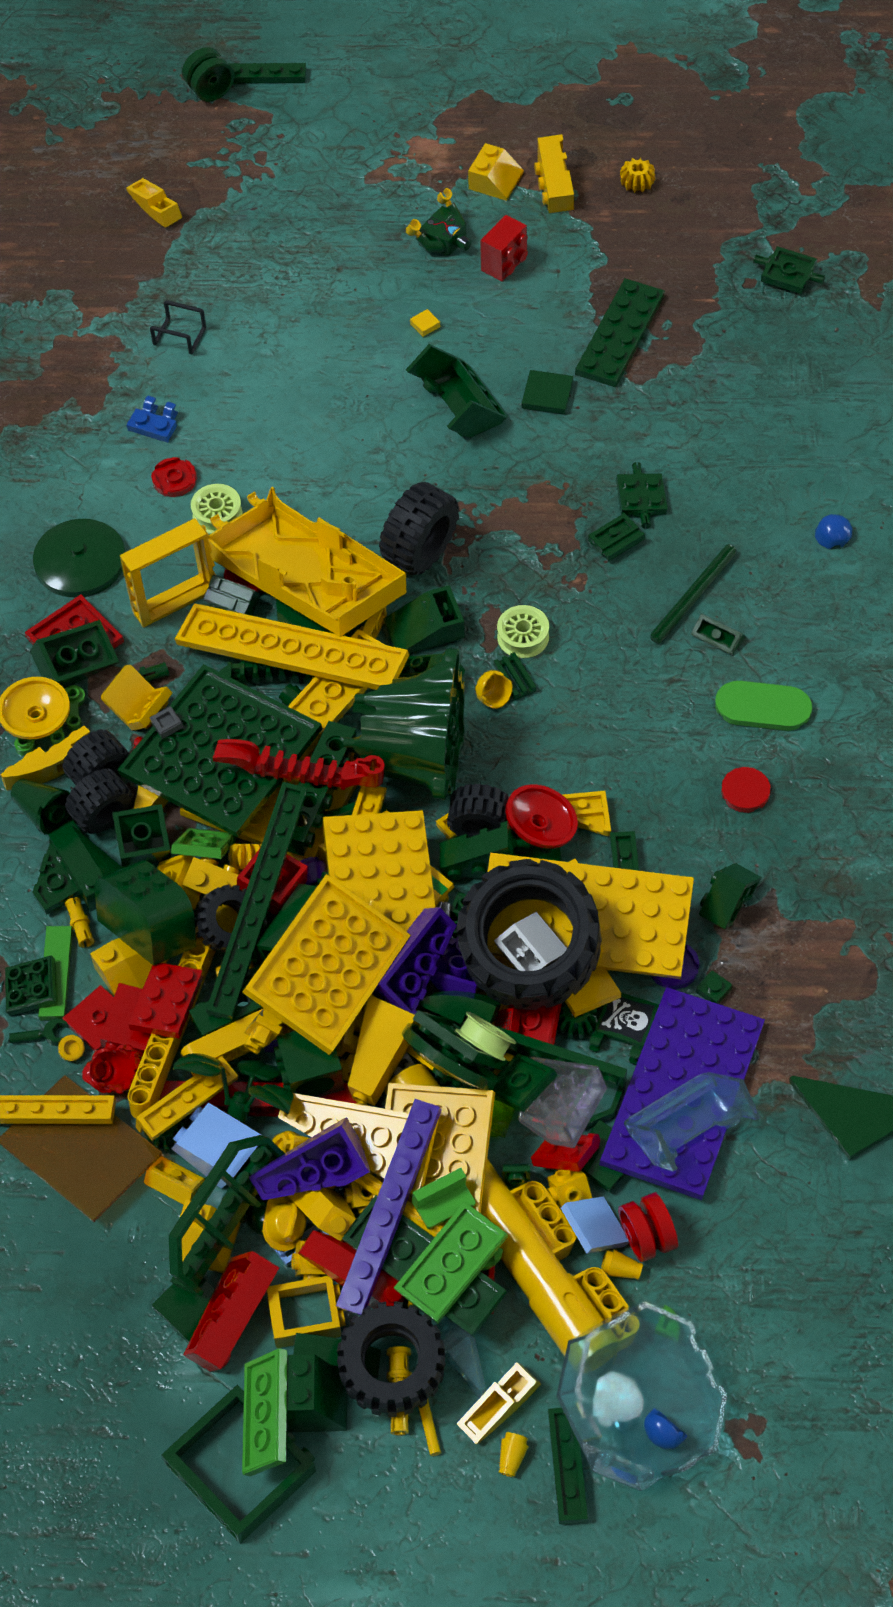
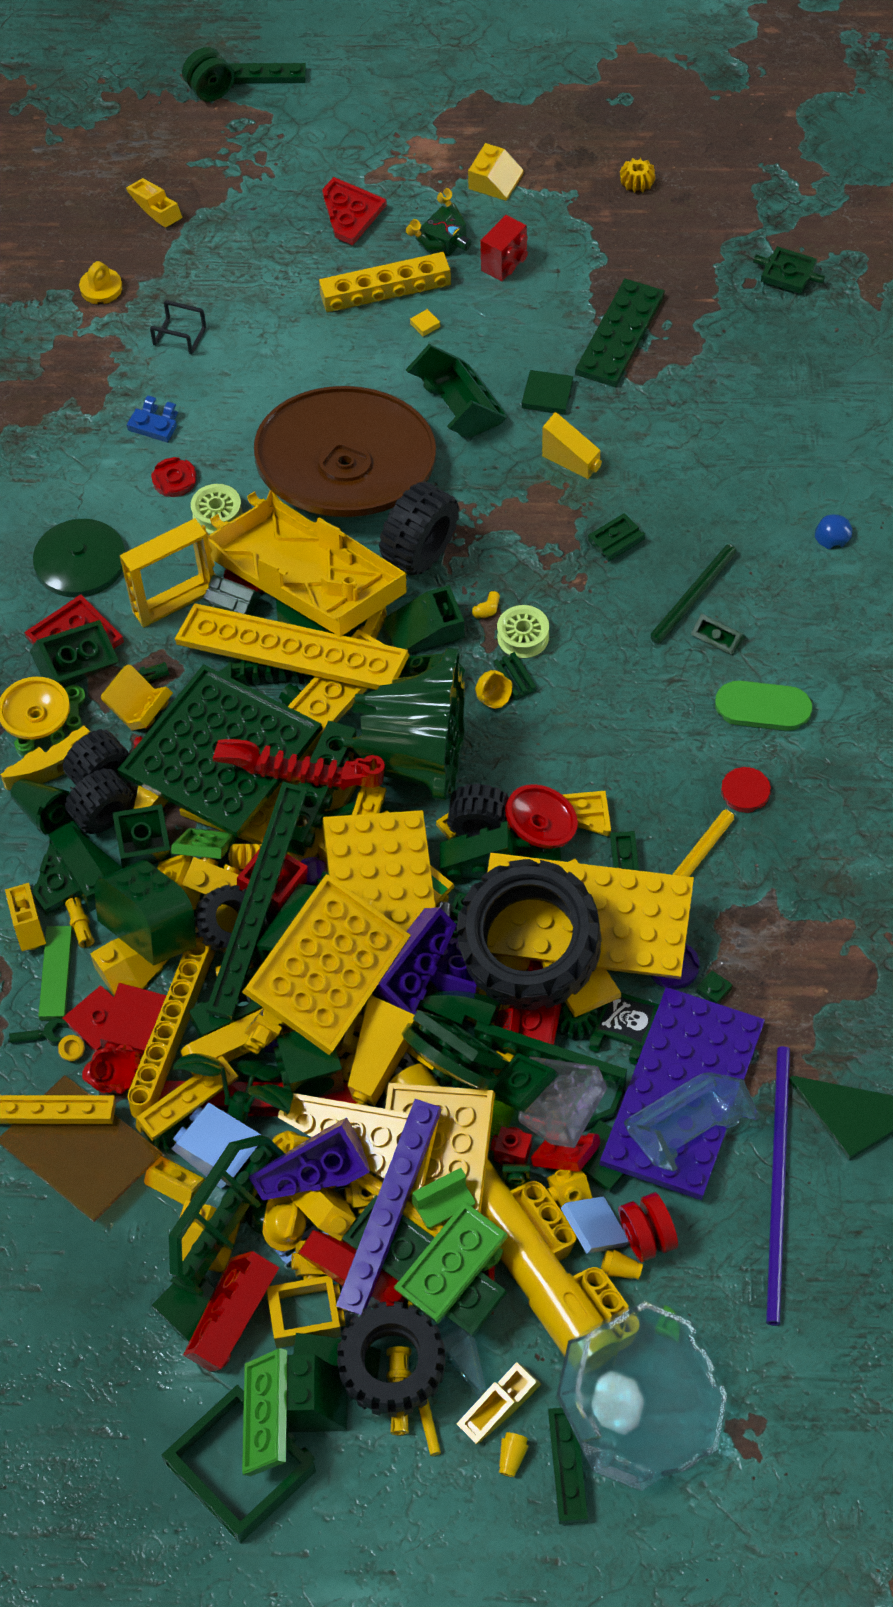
dark green tile [5,955,57,1016] -> none
red plate [128,963,204,1039] -> none
dark grey tile [149,706,184,739] -> none
yellowish green wheel [455,1012,516,1061] -> none
white slope [494,912,567,971] -> none
yellow wedge [534,134,574,213] -> none
dark green plate [616,462,668,529] -> none
blue hair [644,1408,687,1450] -> none
dark green brick [698,863,762,929] -> none
none -> yellow slope [5,883,46,951]
none -> yellow tile [79,261,122,304]
none -> reddish brown dish [254,386,436,517]
none -> yellow brick [319,252,451,313]
none -> red plate [322,177,387,245]
none -> yellow arm [472,591,500,618]
none -> red brick [490,1126,532,1166]
none -> yellow slope [542,413,602,479]
none -> yellow axle [672,809,734,877]
none -> dark purple piece [766,1046,790,1326]

